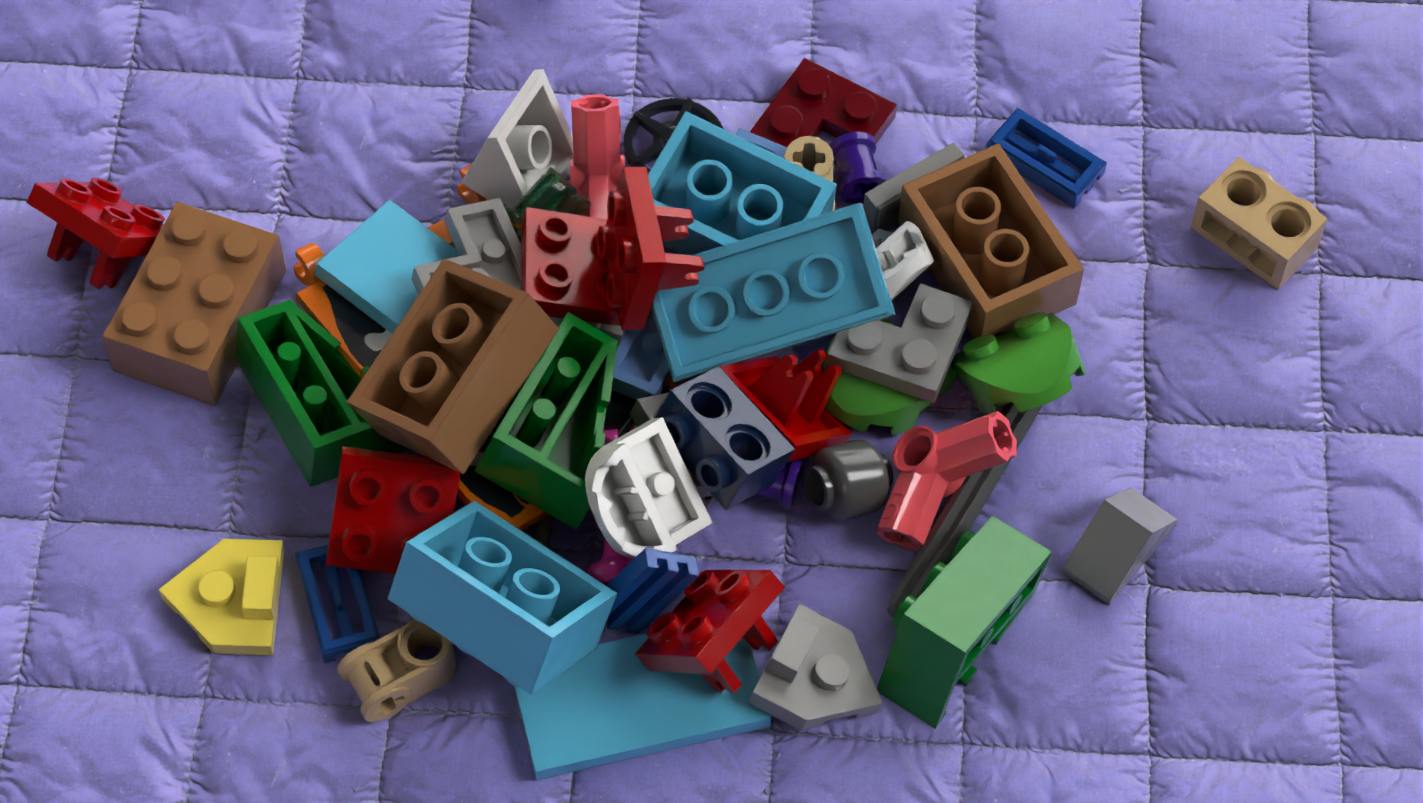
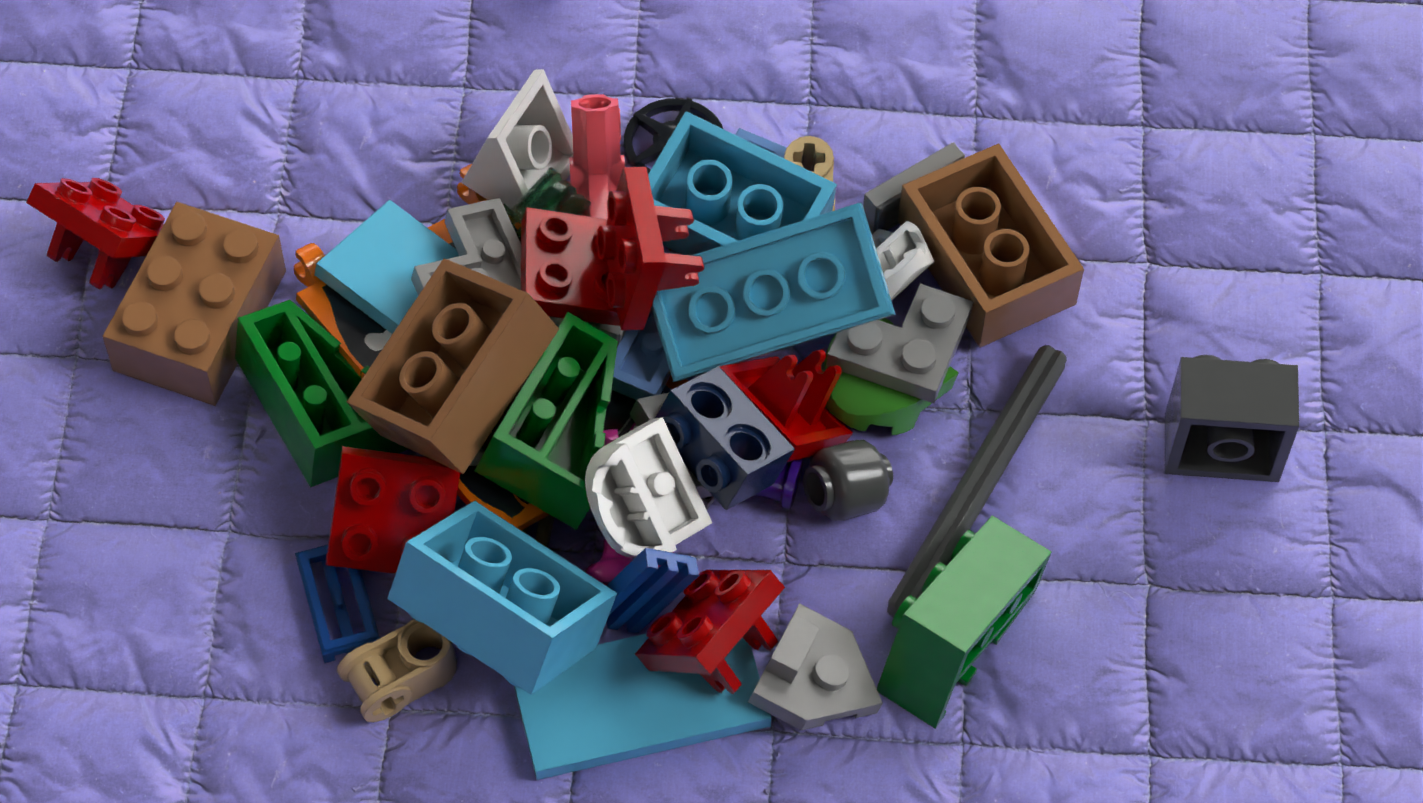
light yellow plate [159,538,284,655] -> none
dark red plate [750,58,897,147] -> none
dark purple bush [829,132,886,204] -> none
coral piece [876,411,1017,551] -> none
bright green slope [951,312,1086,415] -> none
blue tile [986,107,1107,209] -> none
light grey slope [1062,487,1178,605] -> none
tan brick [1191,157,1328,290] -> none
none -> dark grey brick [1165,355,1299,482]

